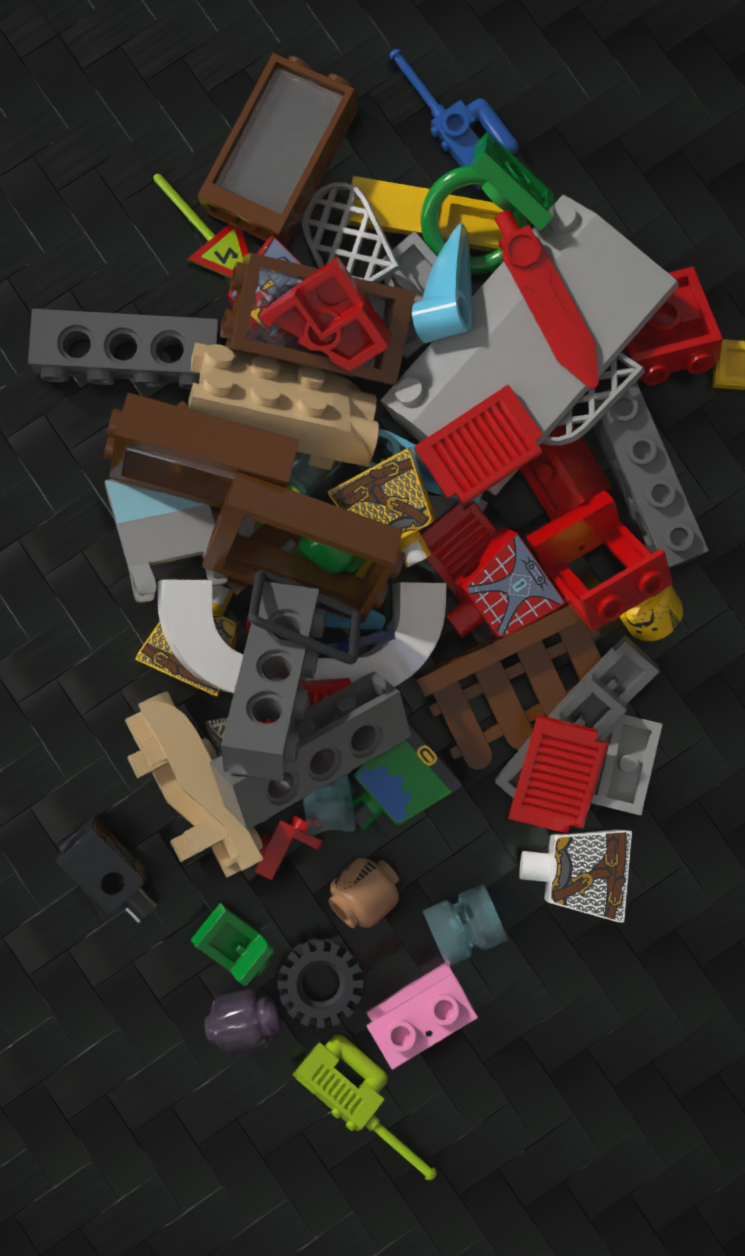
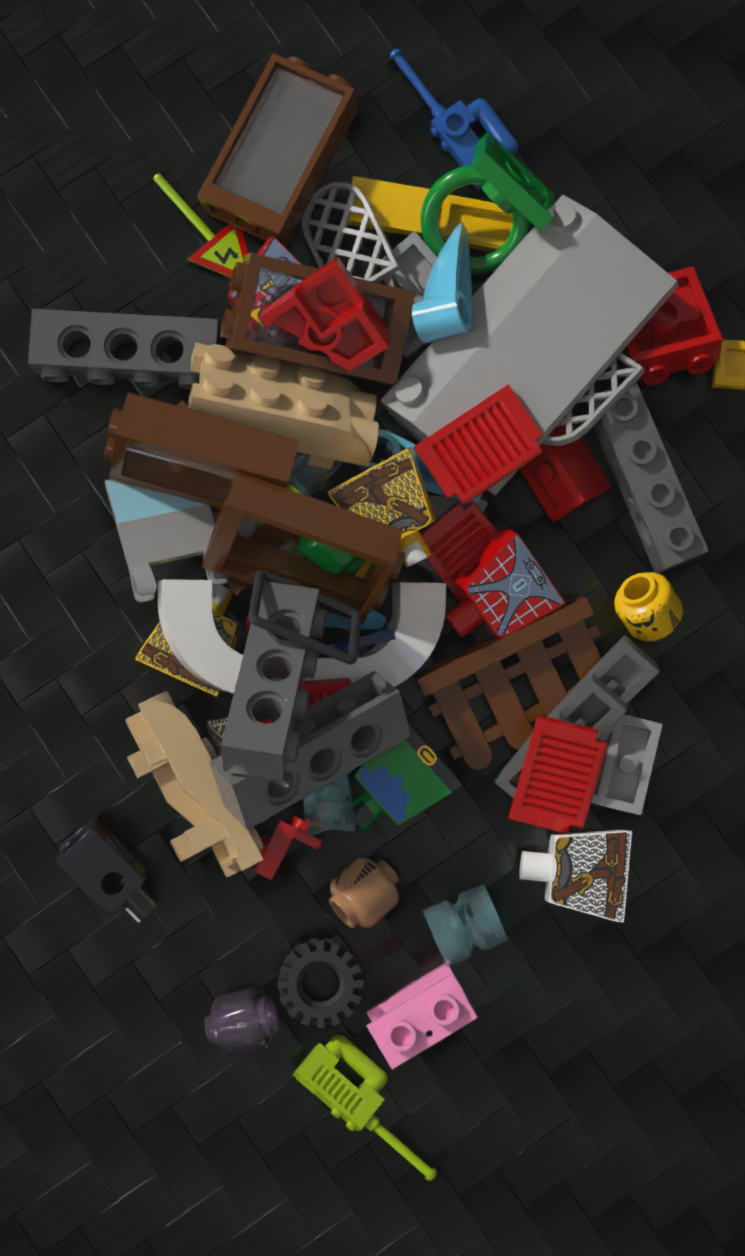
green bracket [191,903,274,986] -> none
red piece [494,210,599,389] -> none
red panel [526,490,673,632] -> none

